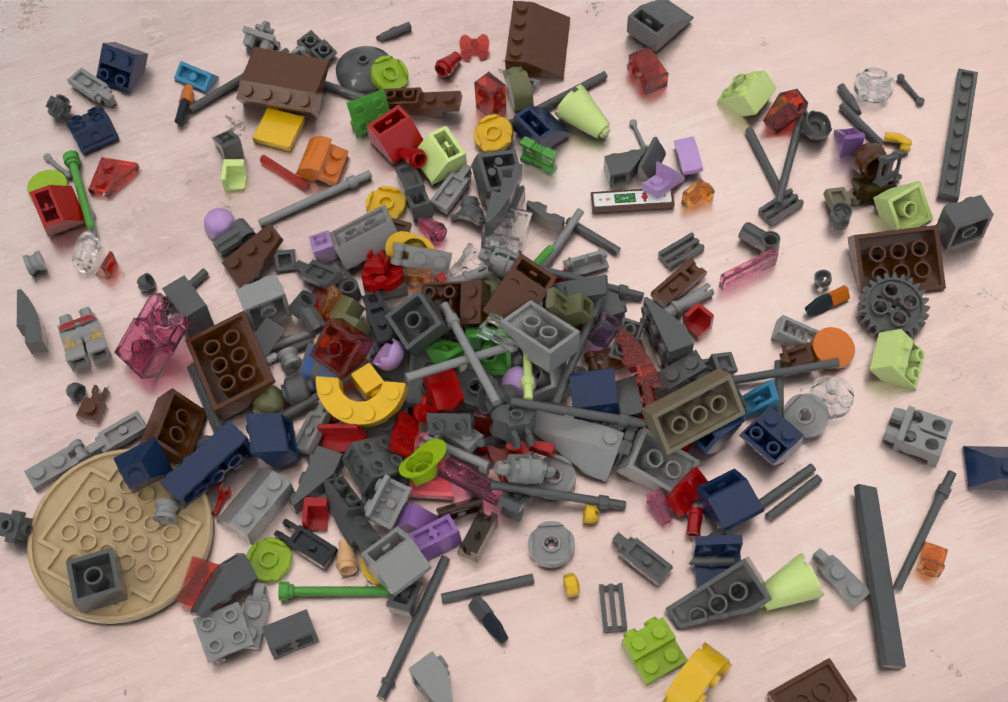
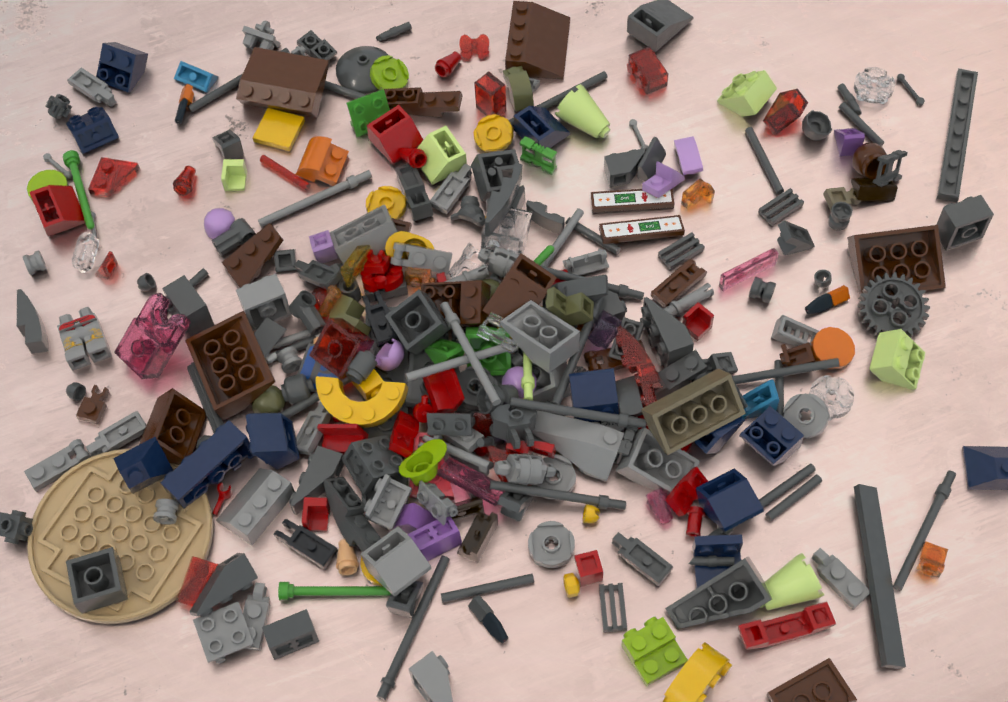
lime tile [246,537,293,584] -> none
clear pink cone [417,216,447,242] -> none
dark grey piece [738,222,780,258] -> none
dark grey bar [774,101,808,207] -> none
yellowish green slope [873,181,933,230] -> none
light grey hips [883,406,953,467] -> none
yellow arm [884,132,912,152] -> none
none -> clear red cone [173,166,196,196]
none -> clear yellow slope [340,245,371,287]
none -> dark grey brick [346,350,378,384]
none -> light grey hinge [417,480,458,526]
none -> red panel [574,550,603,586]
none -> tile [599,215,685,244]
none -> red slope [738,602,836,649]
none -> dark grey wheel [749,277,776,303]
none -> dark grey slope [777,220,815,255]

